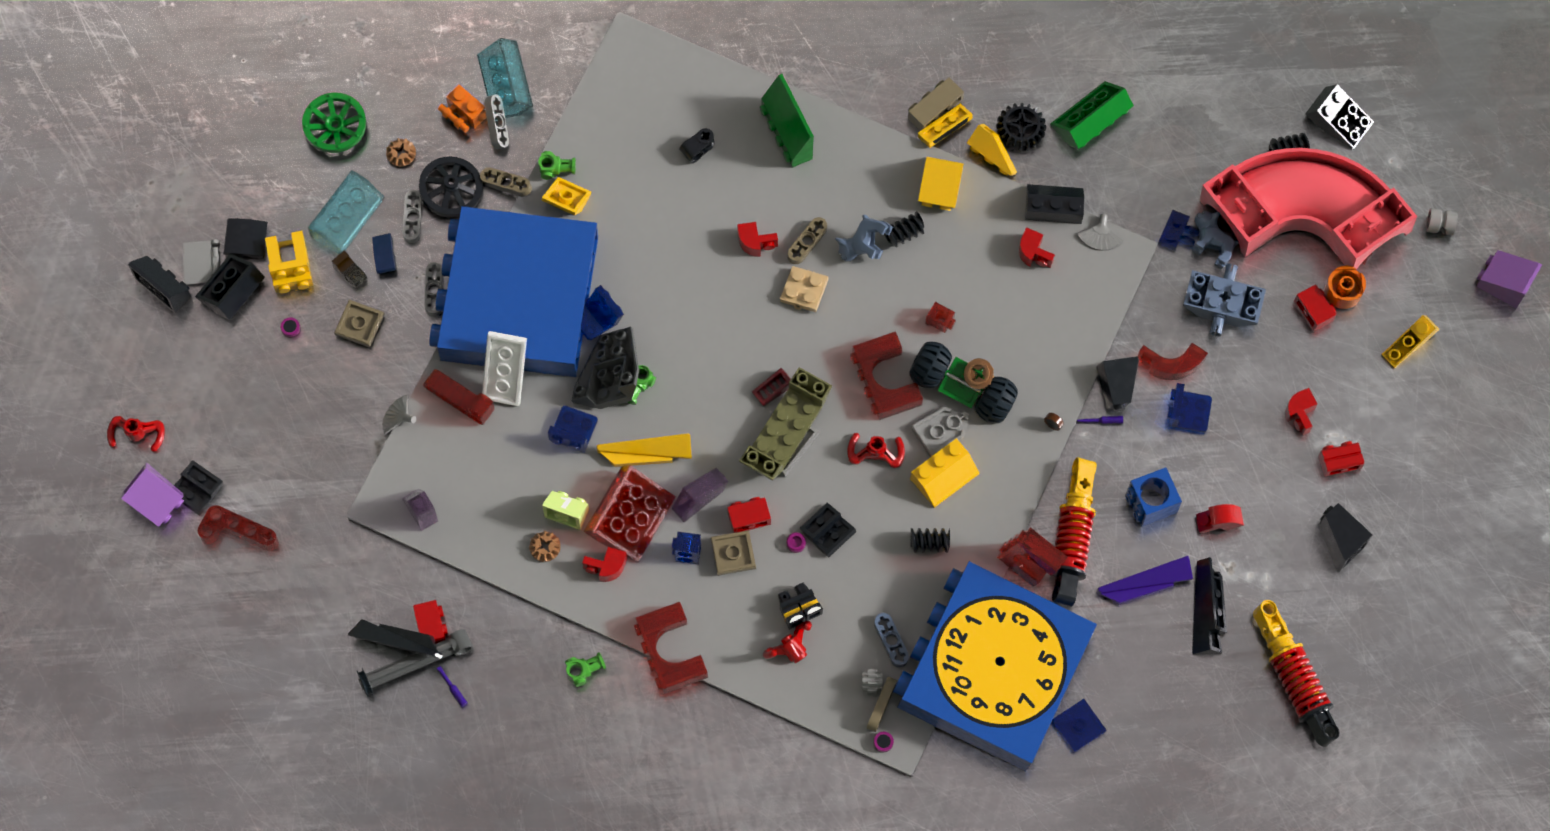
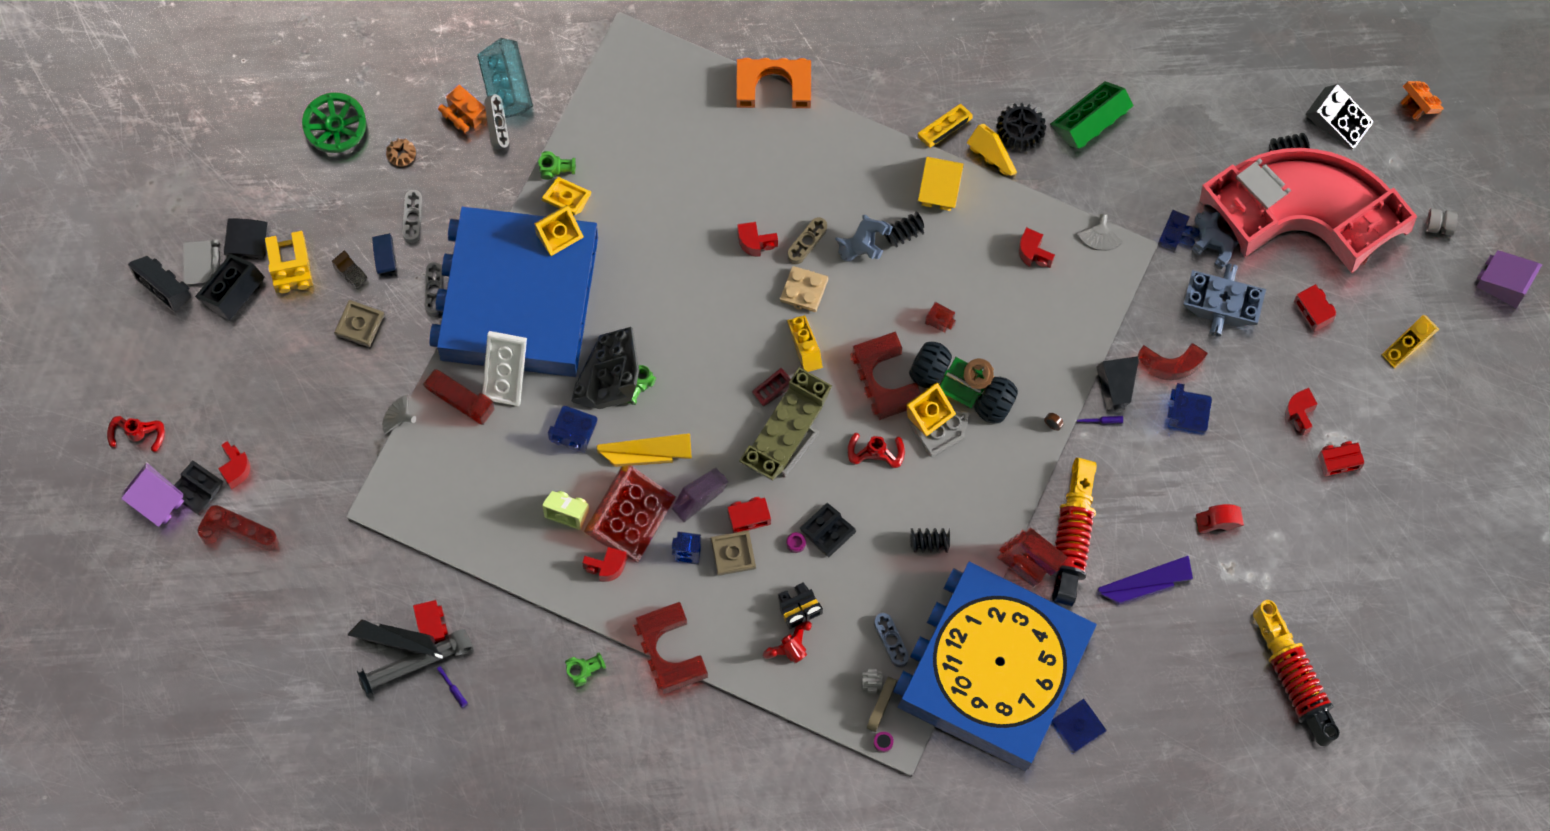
tile [280,317,300,337] -> none
clear light blue slope [308,170,385,254] -> none
clear purple slope [402,489,438,531] -> none
black wheel [419,156,483,217] -> none
dark tan beam [480,167,532,197] -> none
medium nougat gear [529,531,561,562] -> none
clear blue bracket [581,285,624,341] -> none
black piece [679,128,715,163] -> none
green slope [759,74,814,168] -> none
dark tan brick [908,77,964,131] -> none
yellow slope [910,438,979,508] -> none
black slope [1025,184,1084,224] -> none
blue brick [1125,467,1182,527] -> none
black wedge [1192,557,1227,655] -> none
black slope [1319,503,1373,572] -> none
orange brick [1324,265,1366,309] -> none
none -> red brick [218,441,250,489]
none -> yellow slope [534,205,583,256]
none -> orange arch [737,58,811,108]
none -> yellow slope [787,315,823,372]
none -> yellow slope [907,382,956,436]
none -> light grey piece [1236,158,1291,209]
none -> orange plate [1400,81,1444,119]

